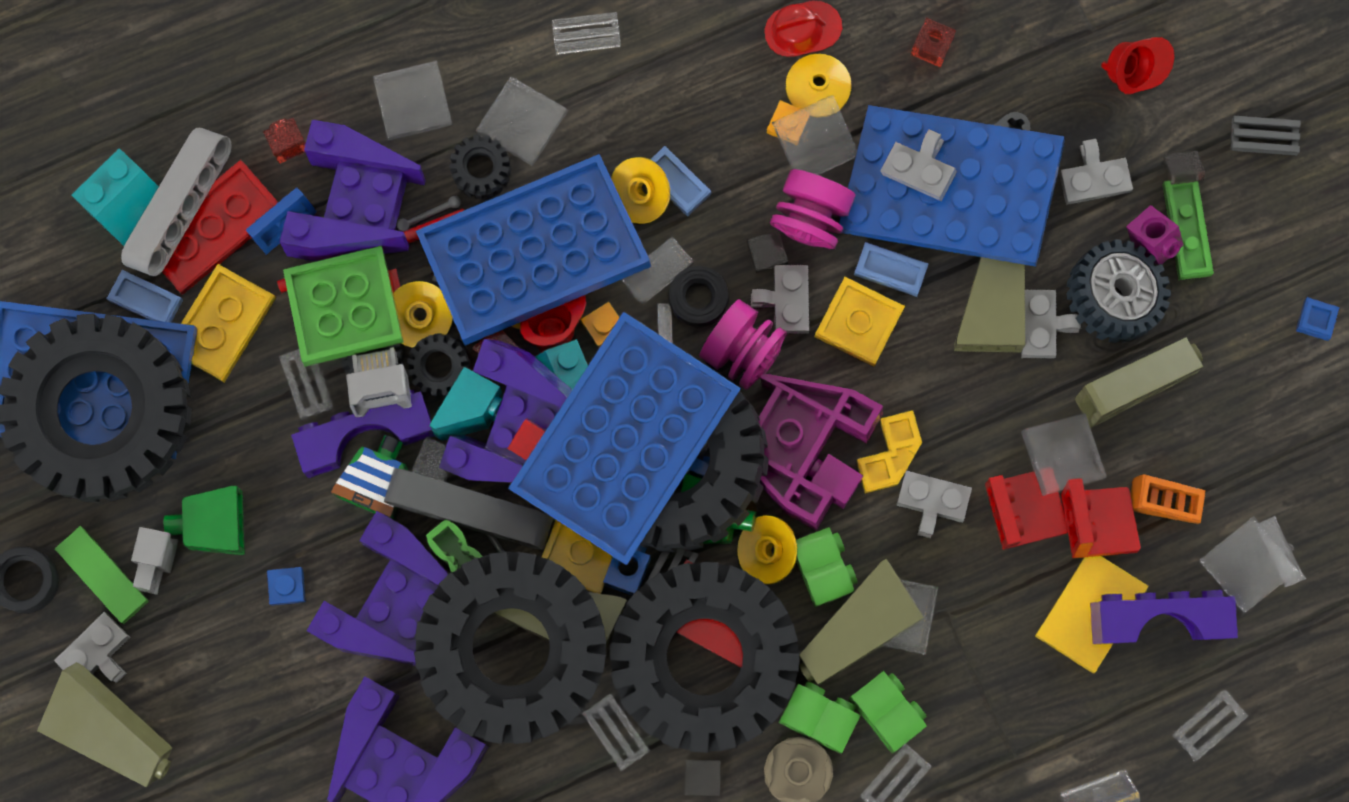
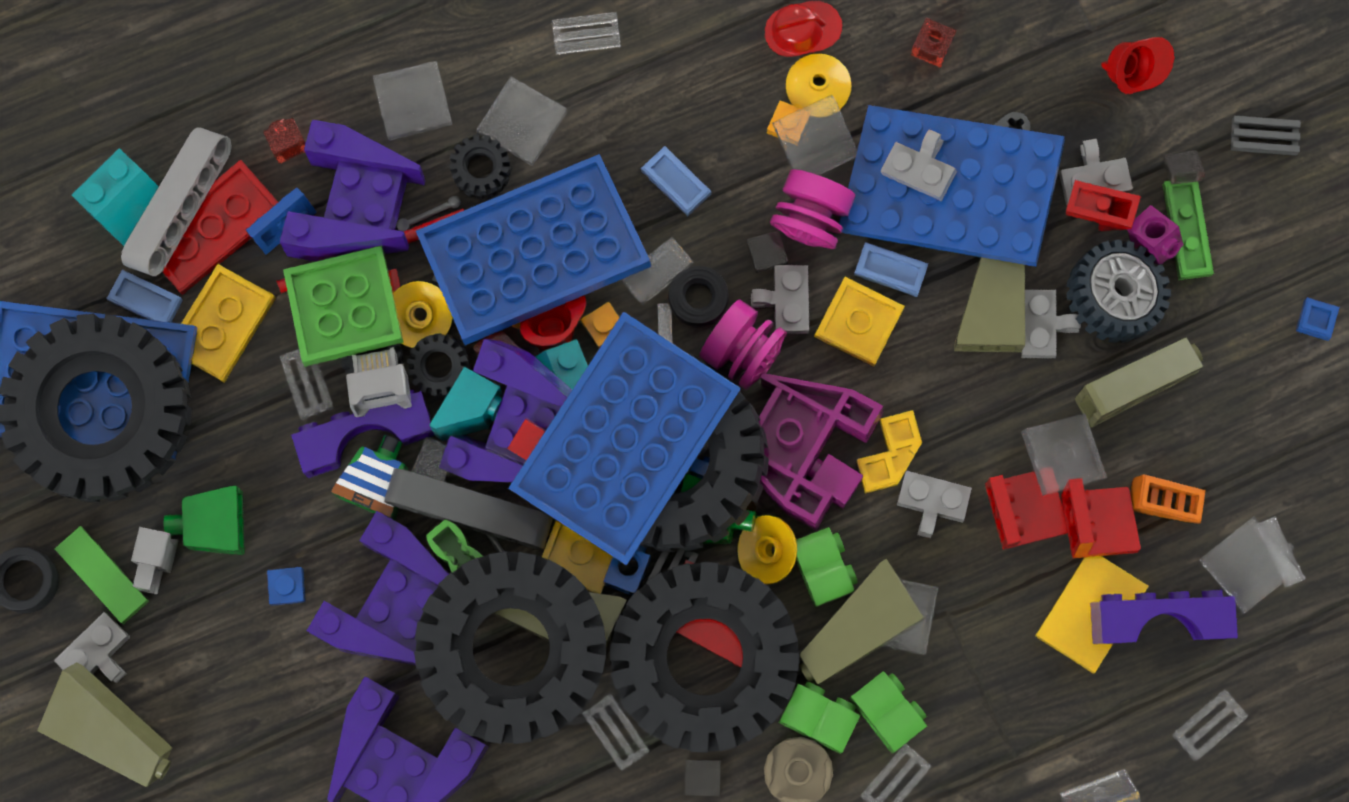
yellow dish [611,157,670,224] -> none
none -> red slope [1066,180,1141,231]

